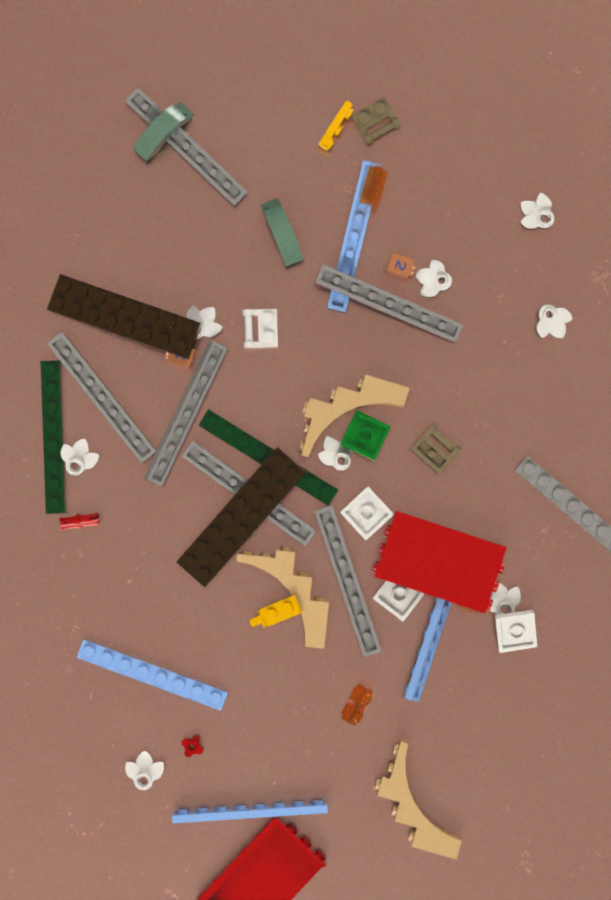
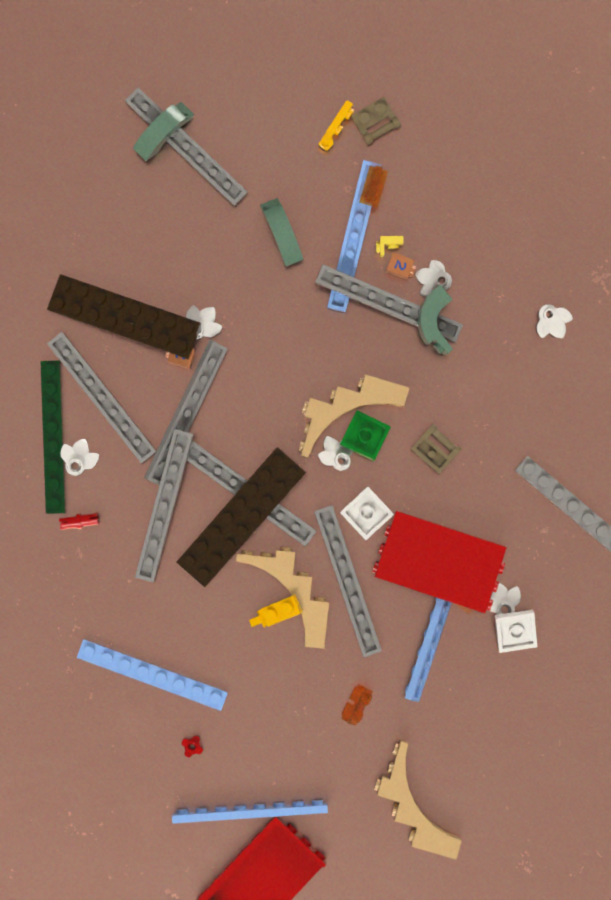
white plate [125,751,164,790] -> none
dark green plate [198,409,338,506] -> none
white plate [242,309,278,348] -> none
white plate [373,581,425,621] -> none
white plate [521,193,554,229] -> none
none -> light grey plate [135,429,194,582]
none -> light yellow bracket [376,236,403,257]
none -> sand green arch [418,285,453,355]

